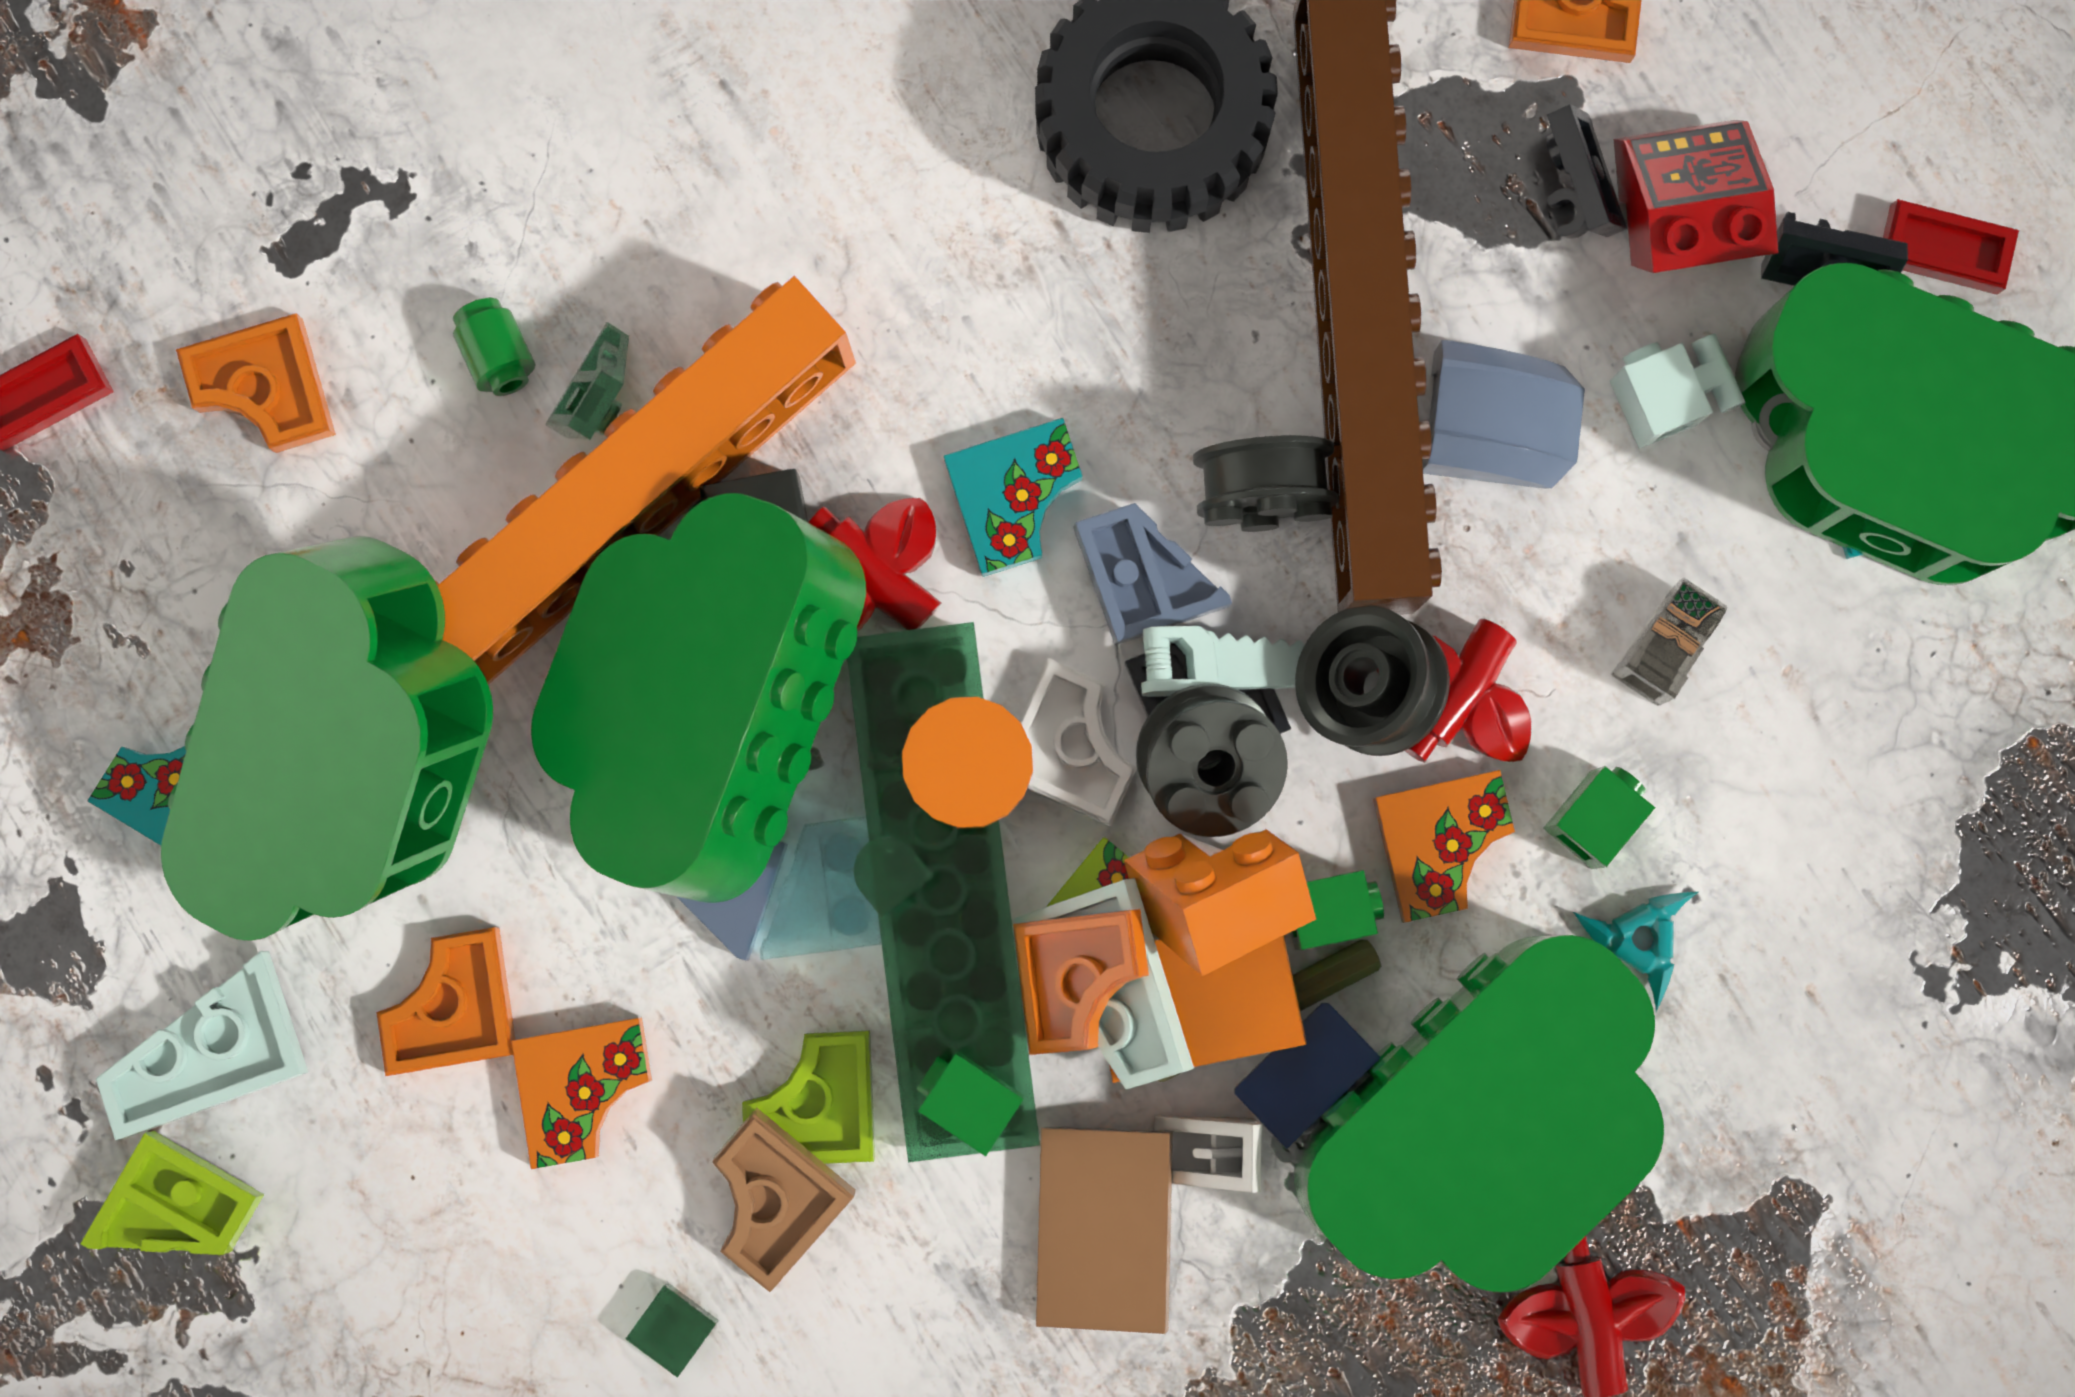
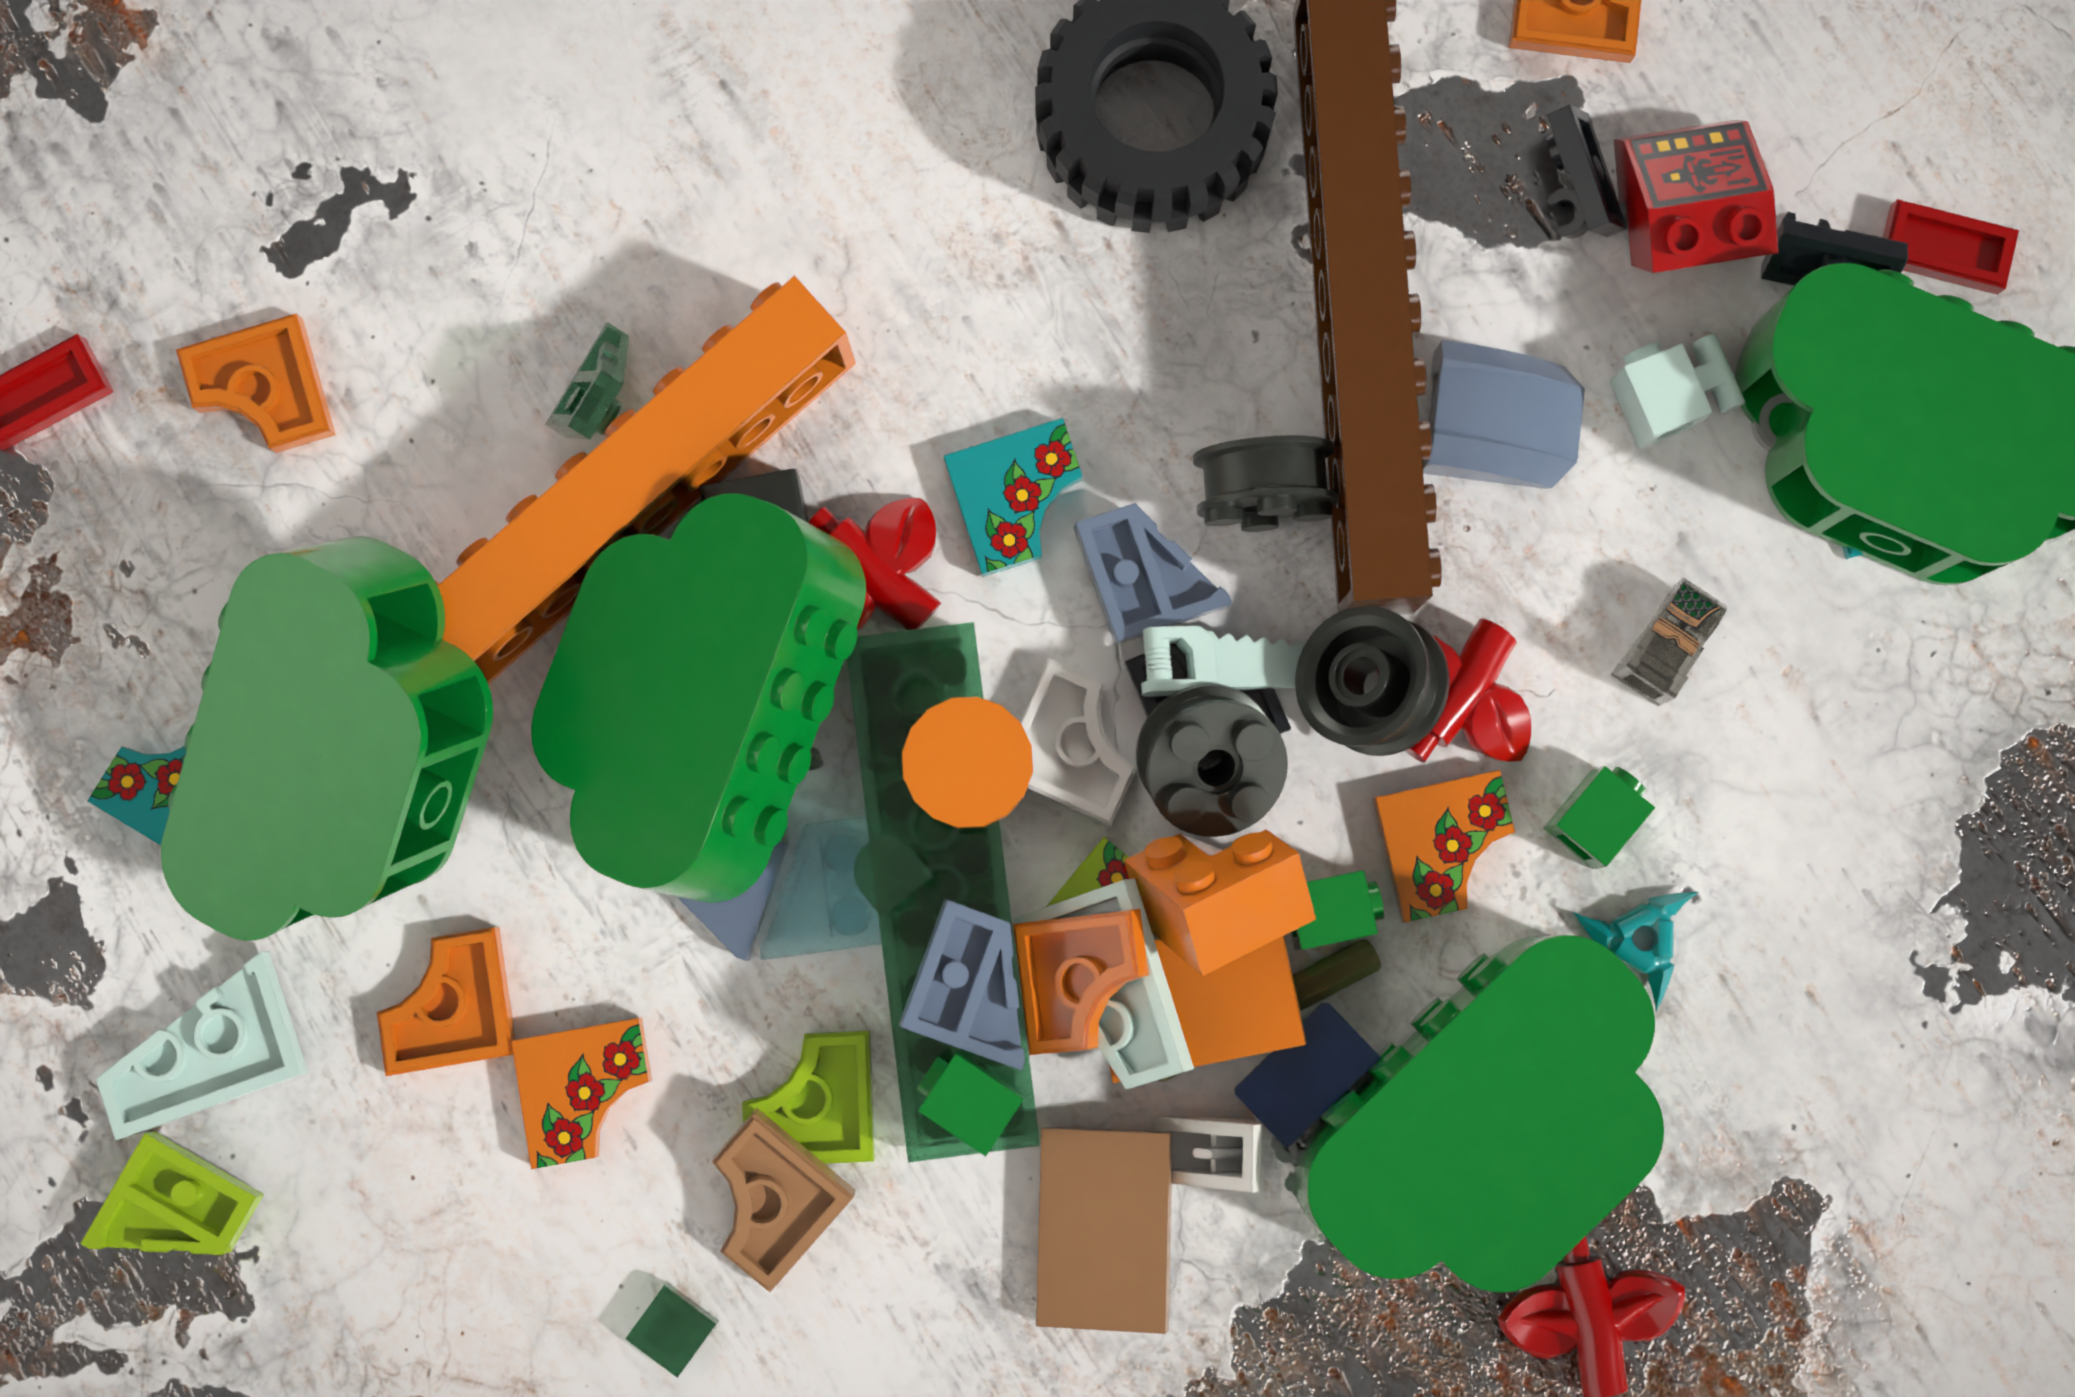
green brick [453,297,536,396] -> none
none -> sand blue wing [898,899,1025,1071]

